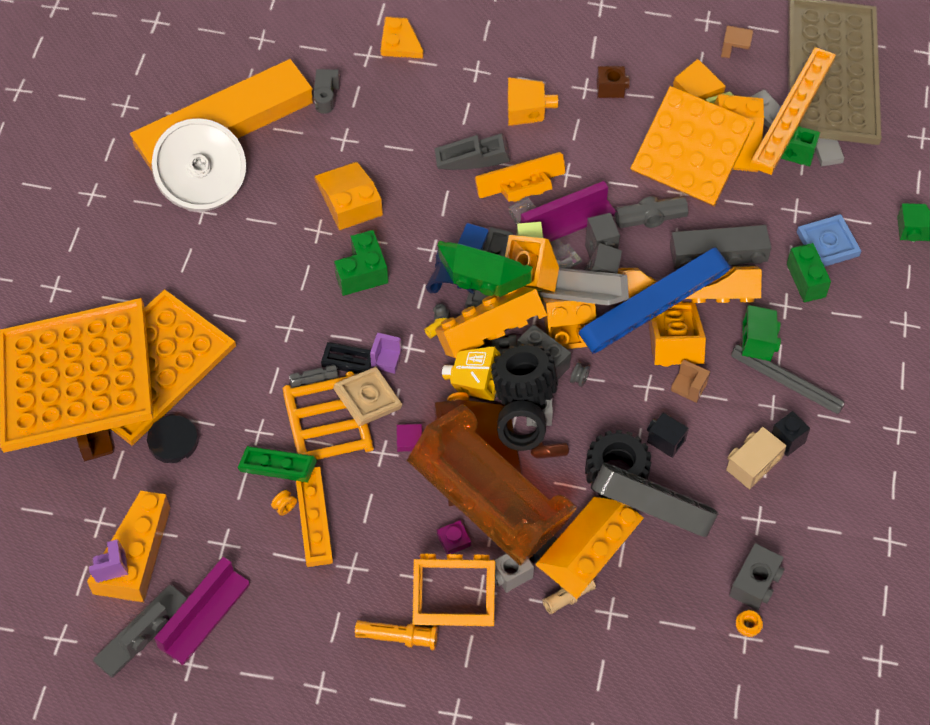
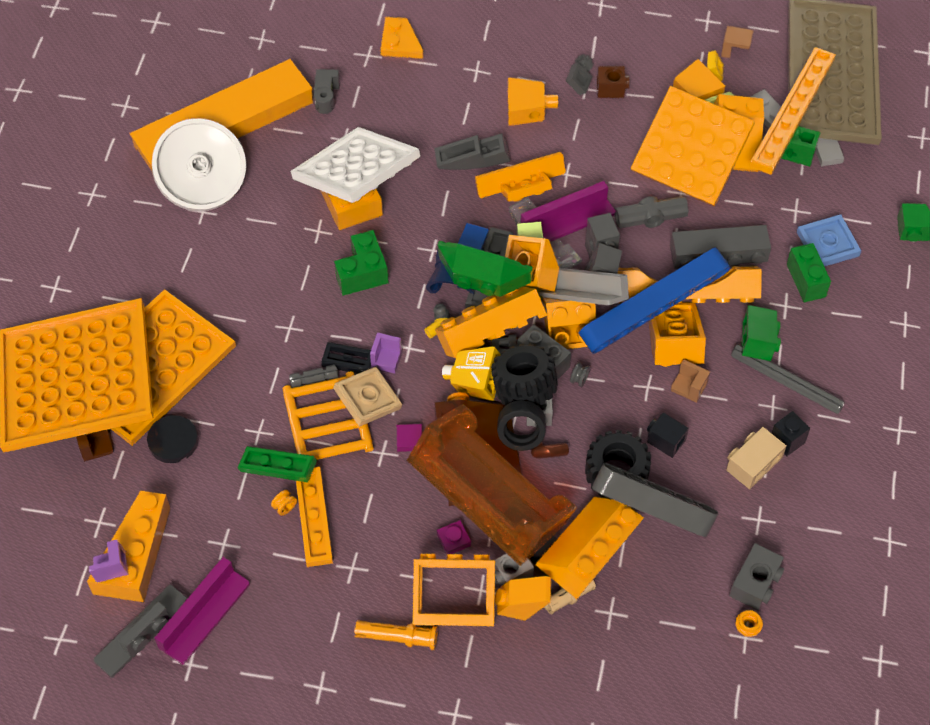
none -> white plate [290,127,421,203]
none -> light orange slope [495,576,551,621]
none -> dark grey plate [566,54,593,95]
none -> yellow tile [707,51,724,82]

